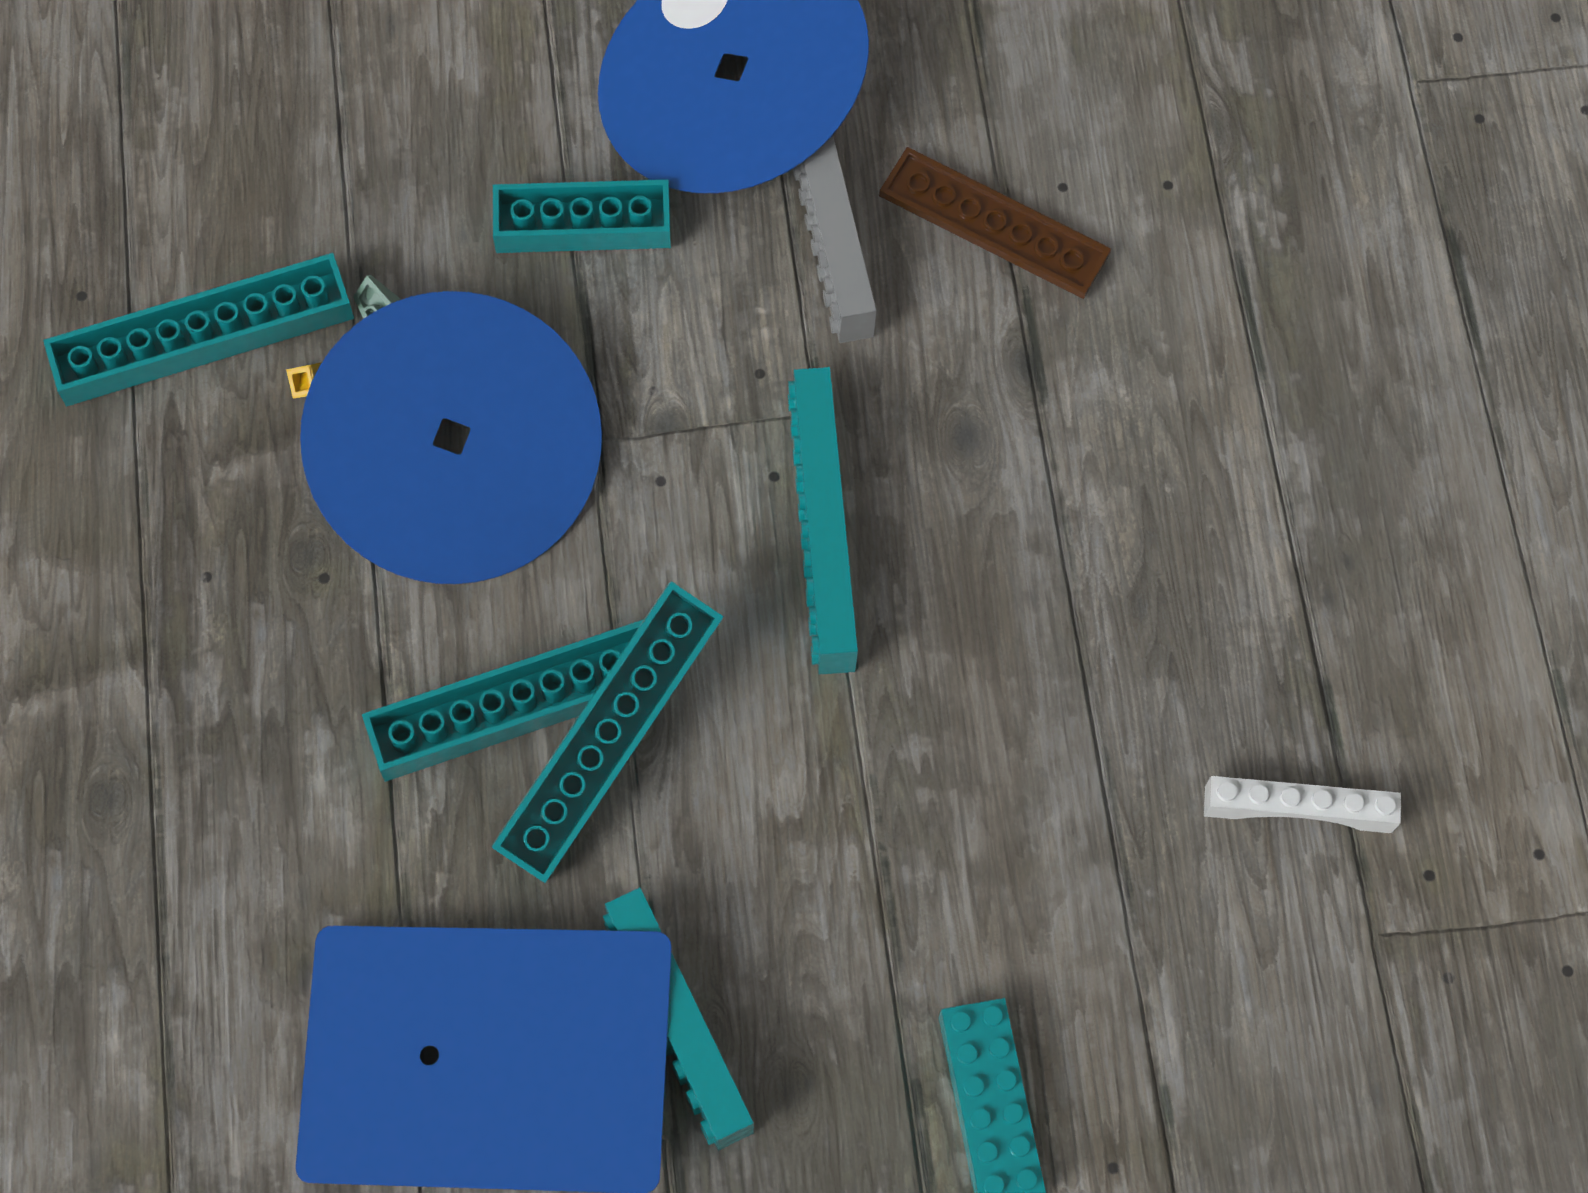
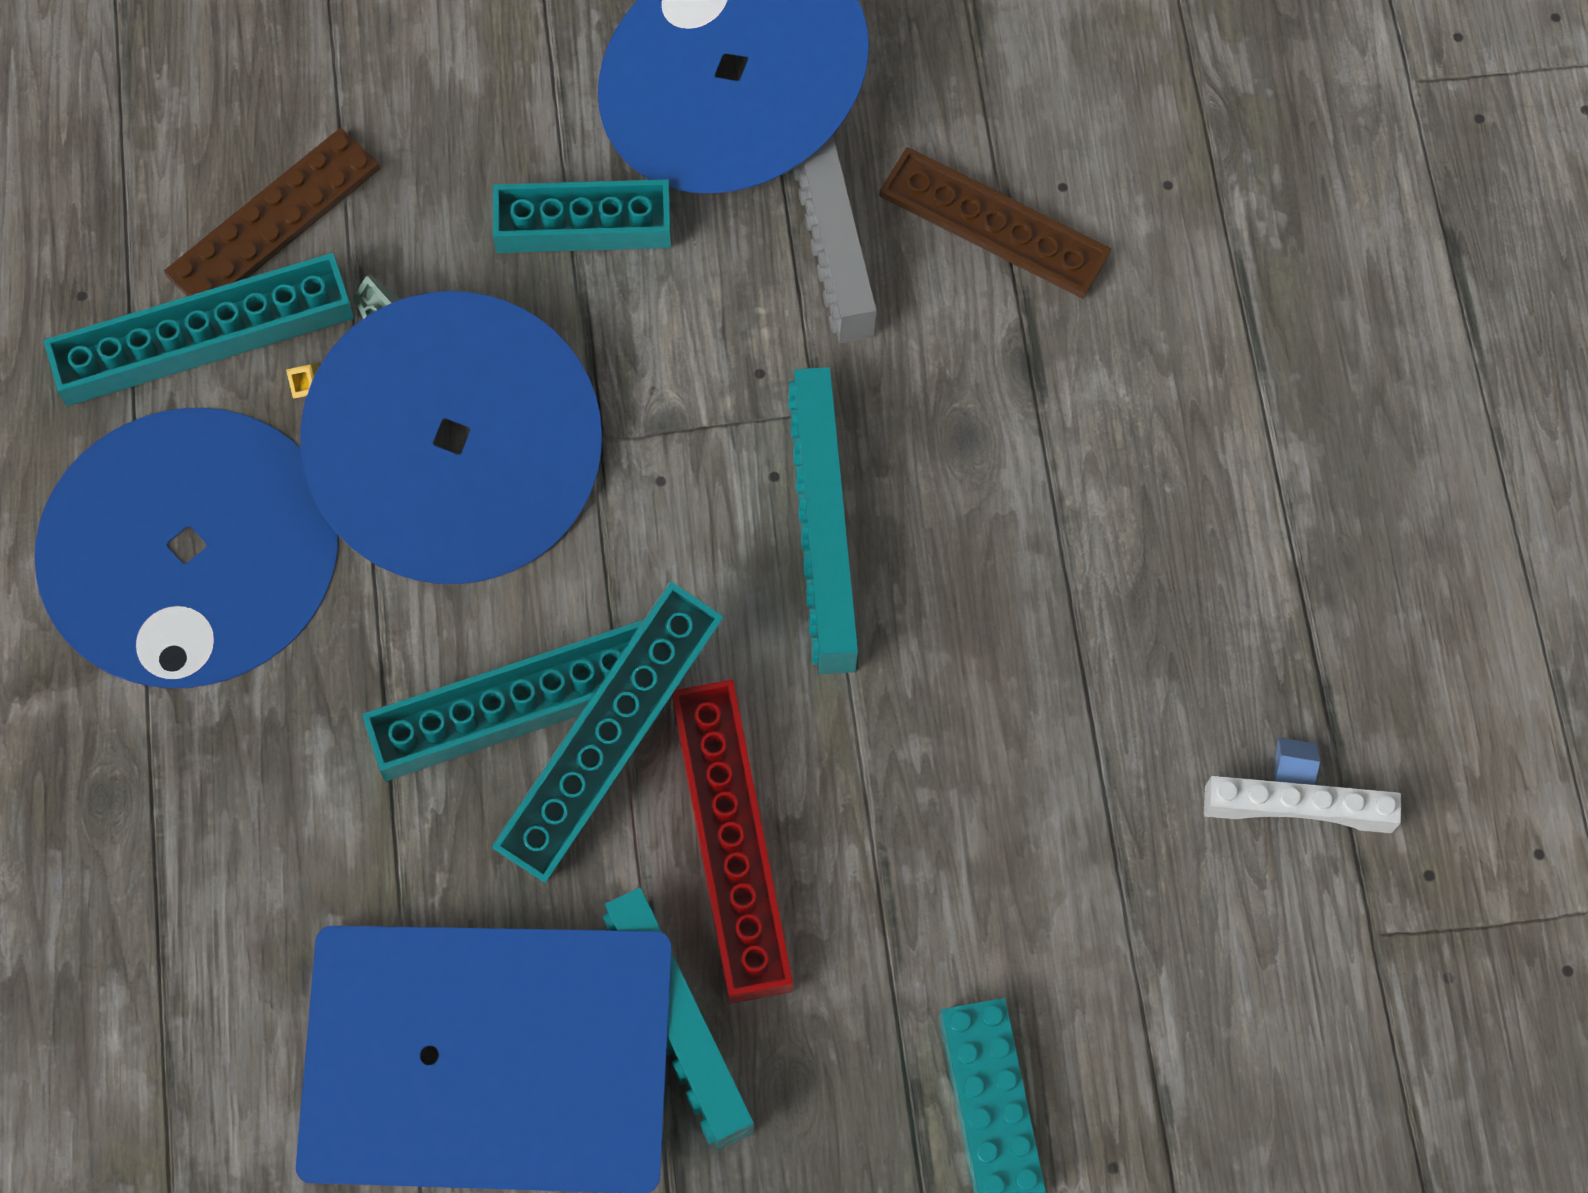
none -> blue piece [35,408,338,688]
none -> reddish brown plate [164,127,380,296]
none -> red brick [672,679,793,1004]
none -> medium blue piece [1272,737,1320,785]

